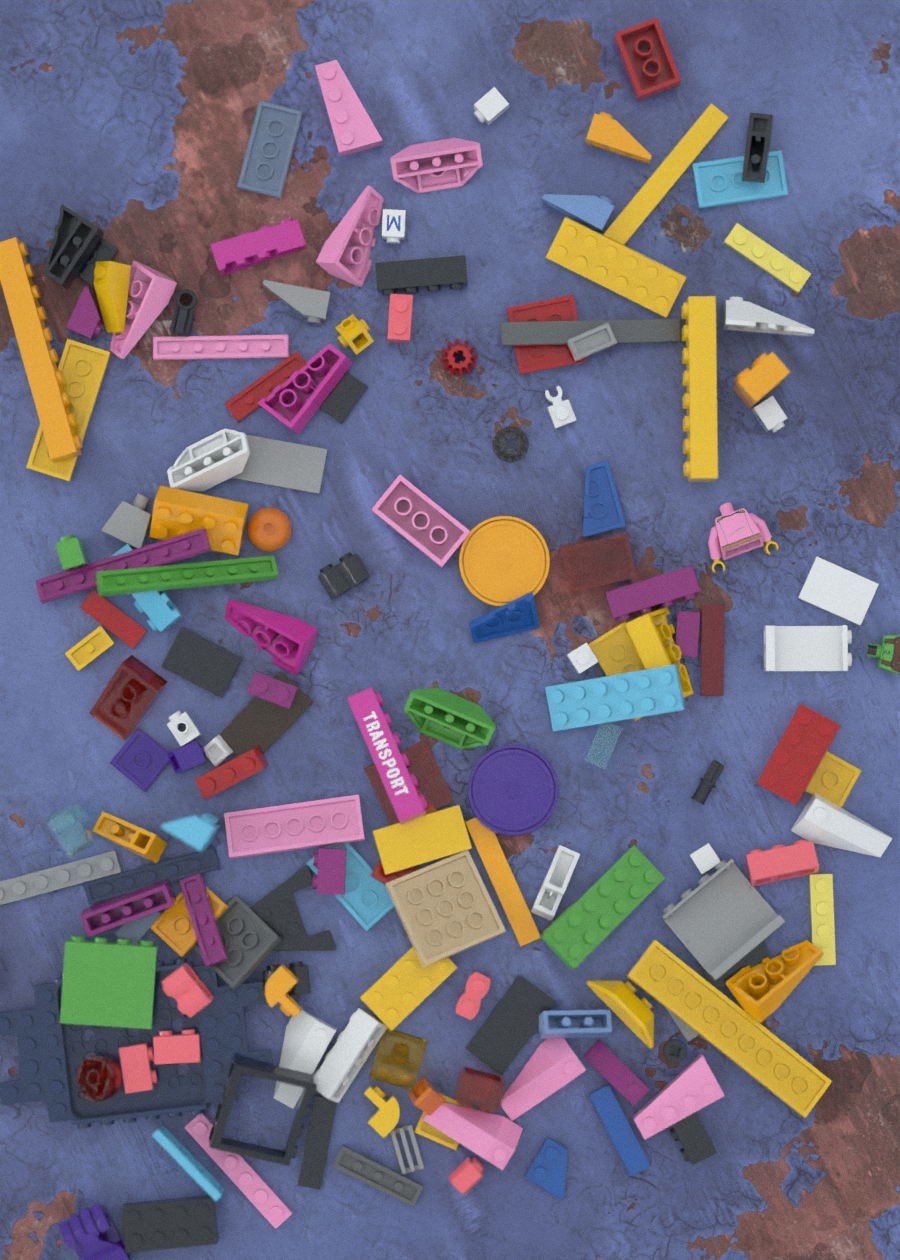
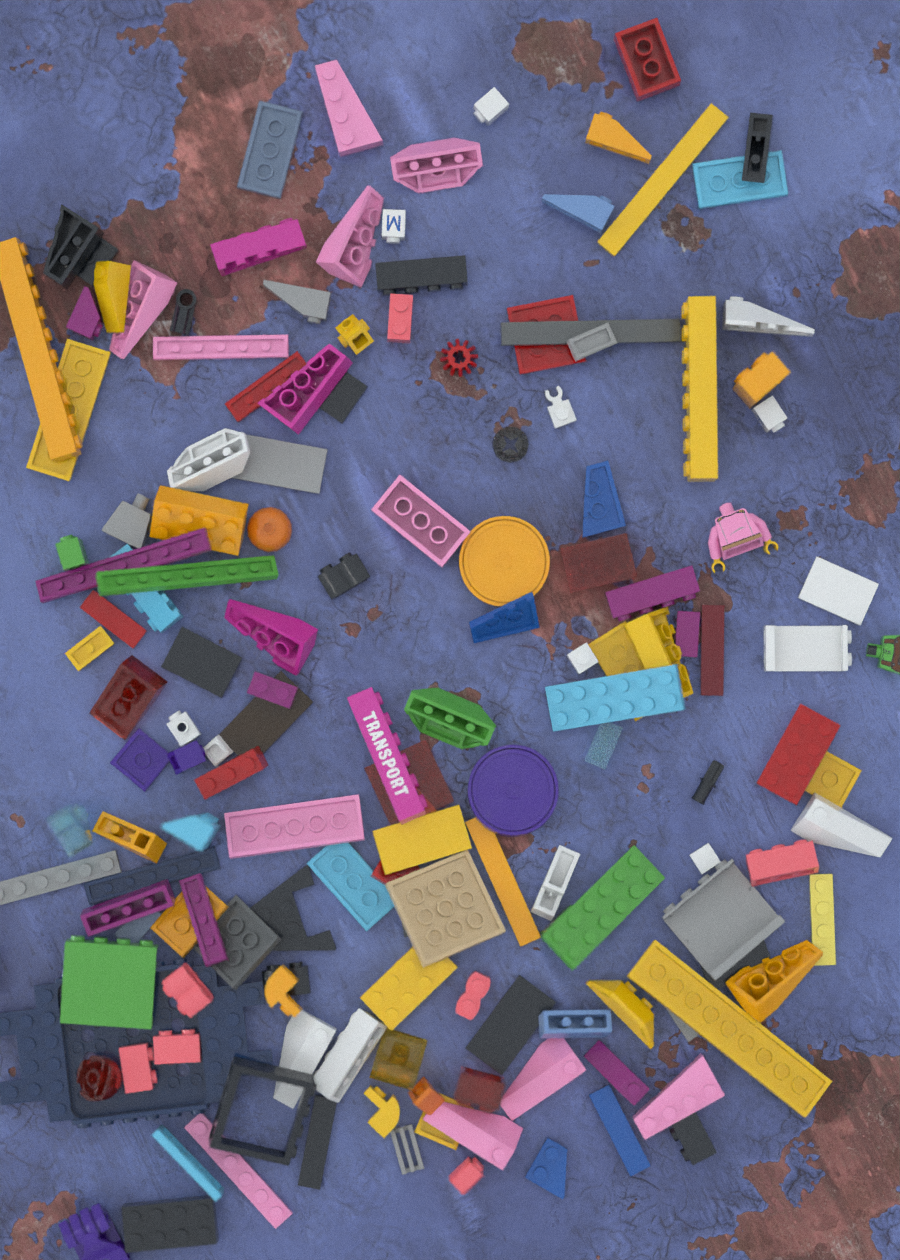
magenta brick [313,848,346,895] -> none
dark grey plate [332,1145,424,1207] -> none
yellow plate [545,216,687,318] -> none
black wheel [663,1039,687,1063] -> none
light yellow plate [724,223,811,293] -> none

